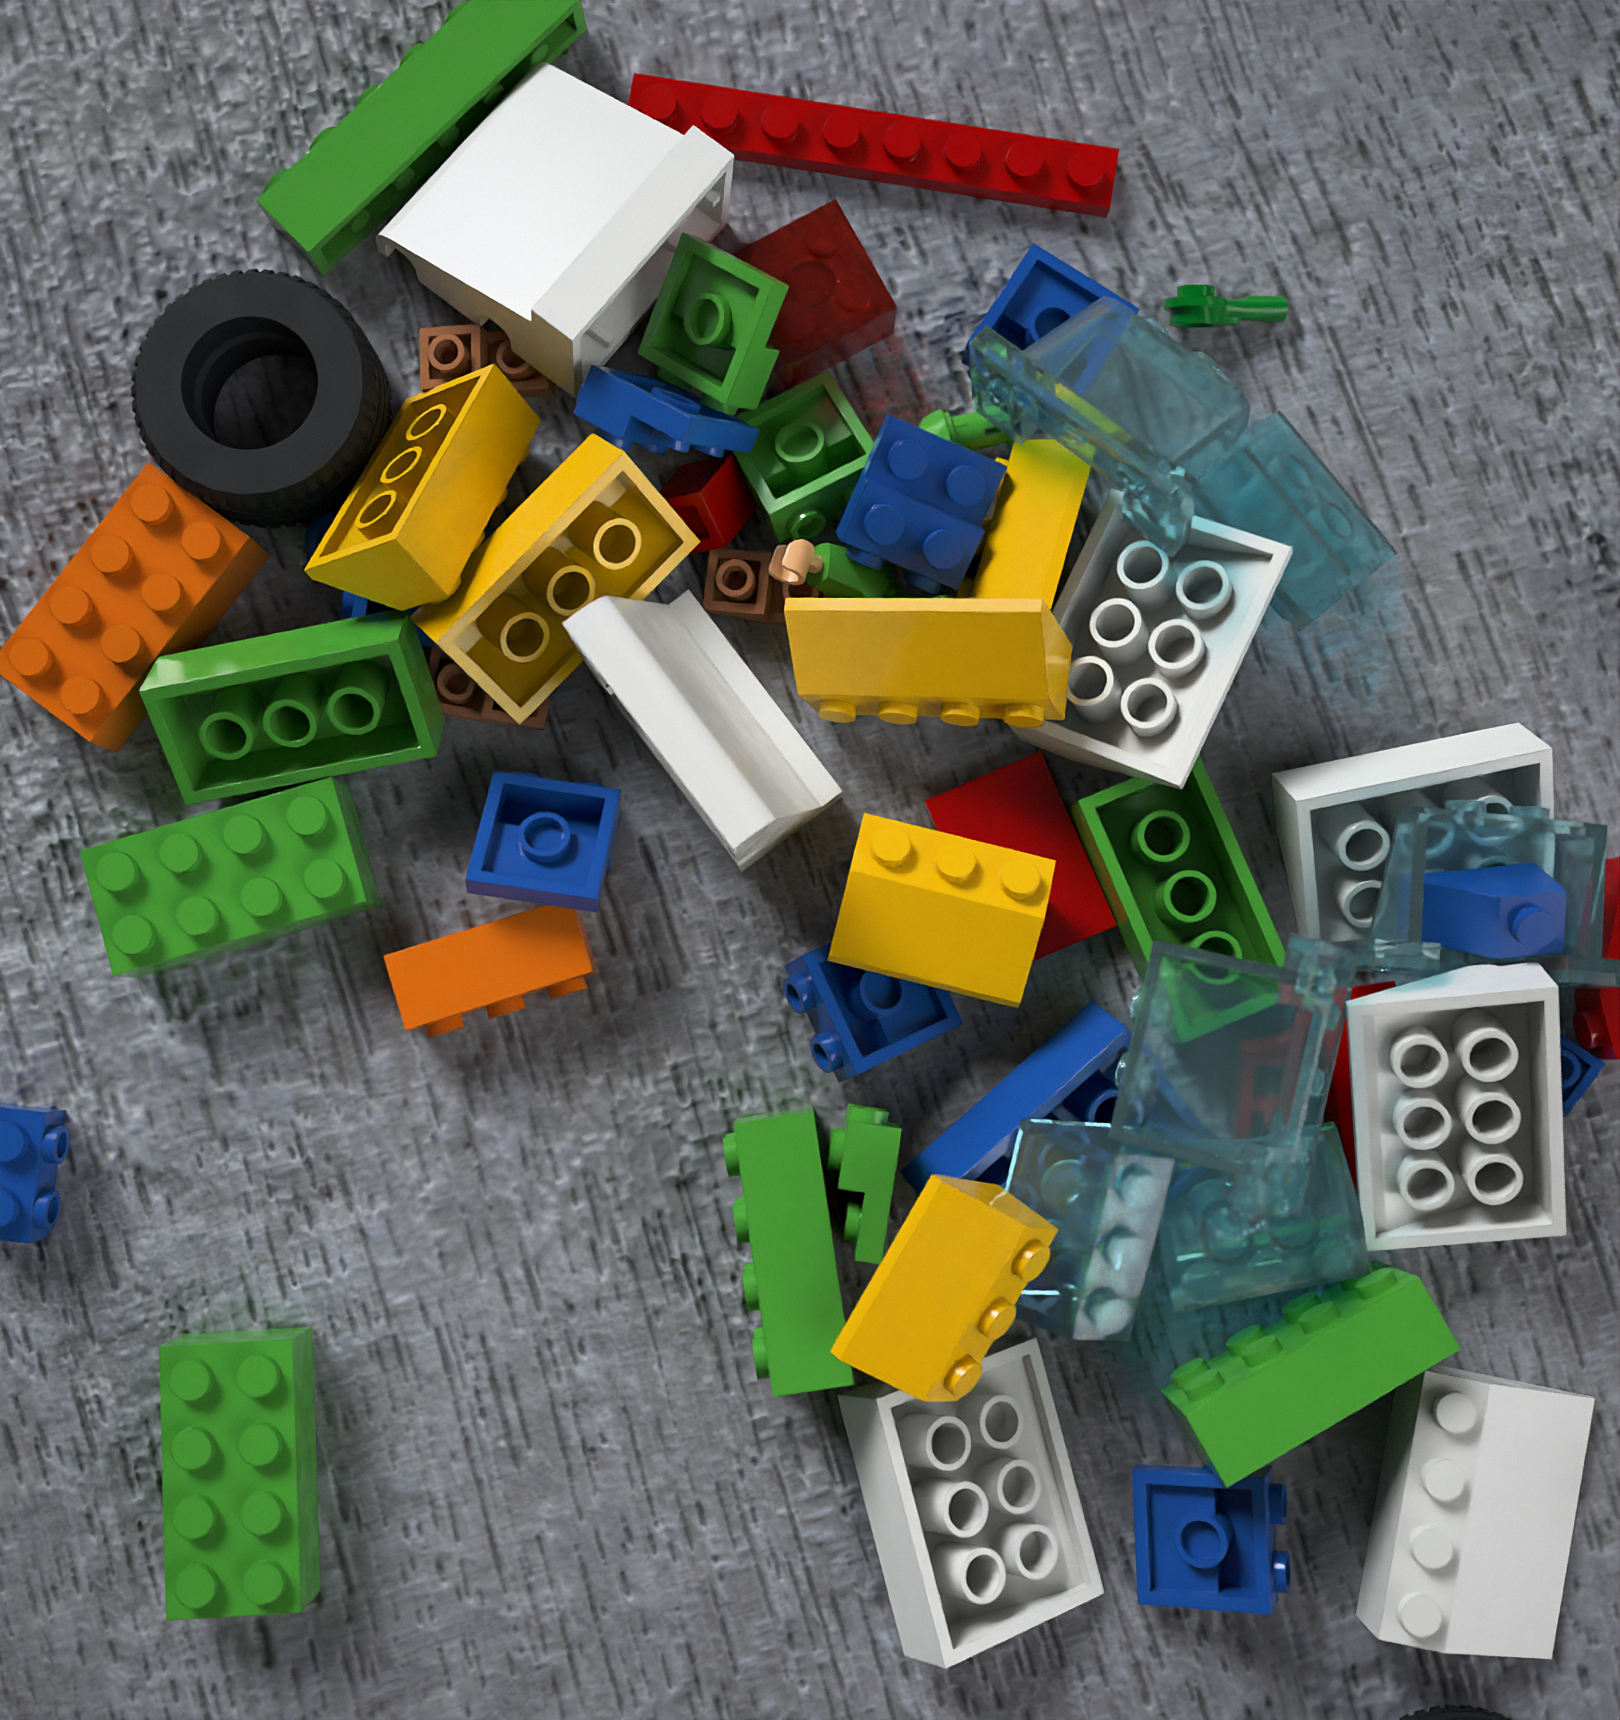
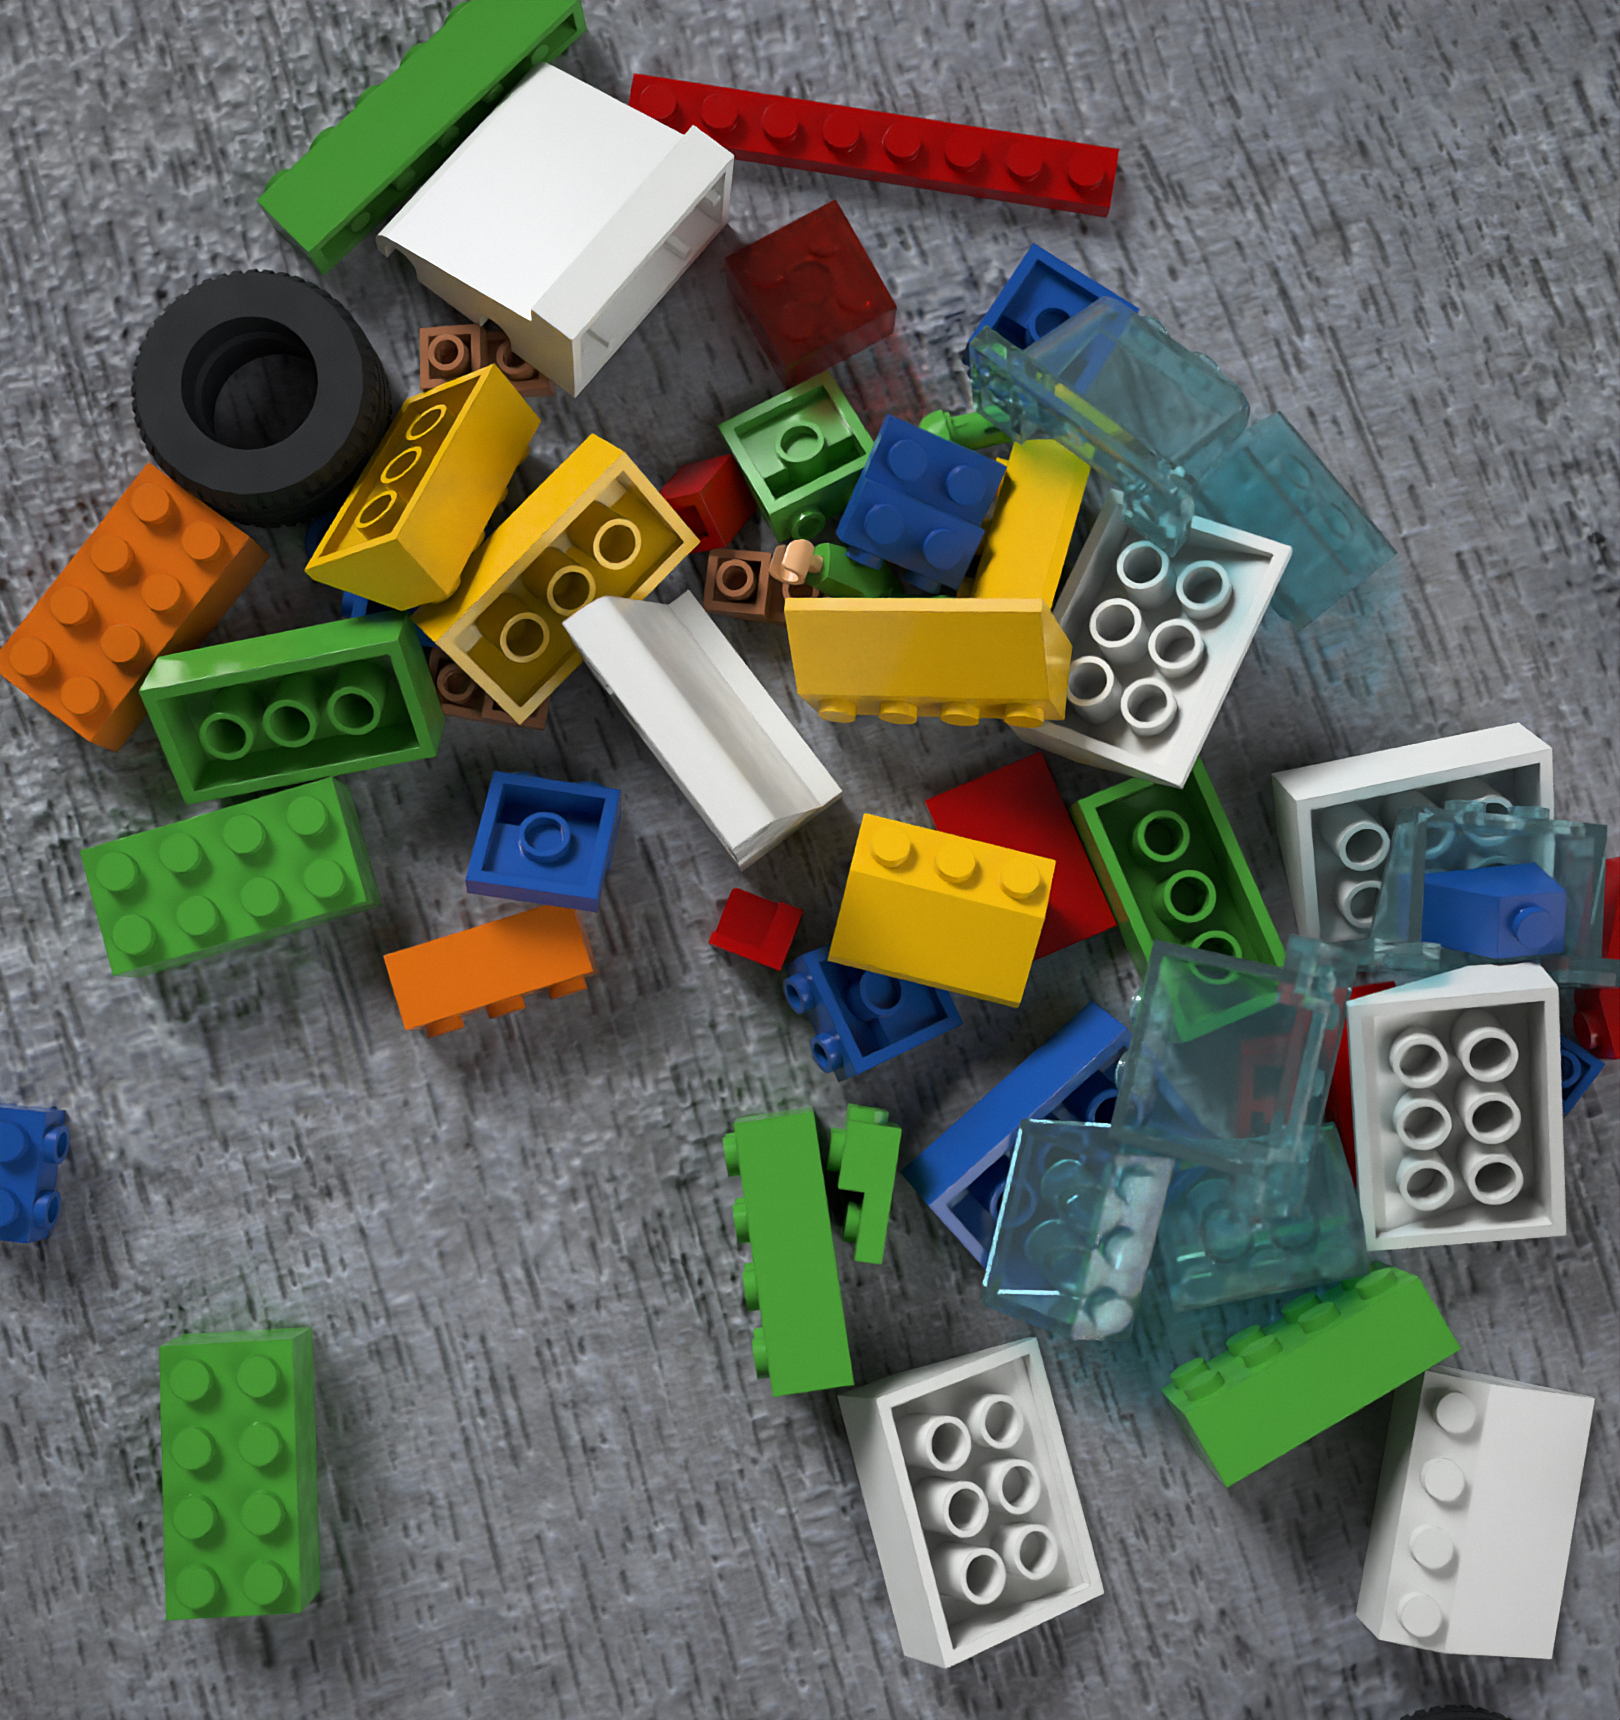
blue plate [573,365,760,458] -> none
bright green plate [637,232,789,415] -> none
yellow slope [830,1174,1059,1402] -> none
blue plate [1132,1464,1291,1615] -> none
green plate [1164,285,1288,328] -> none
none -> red panel [708,888,804,973]

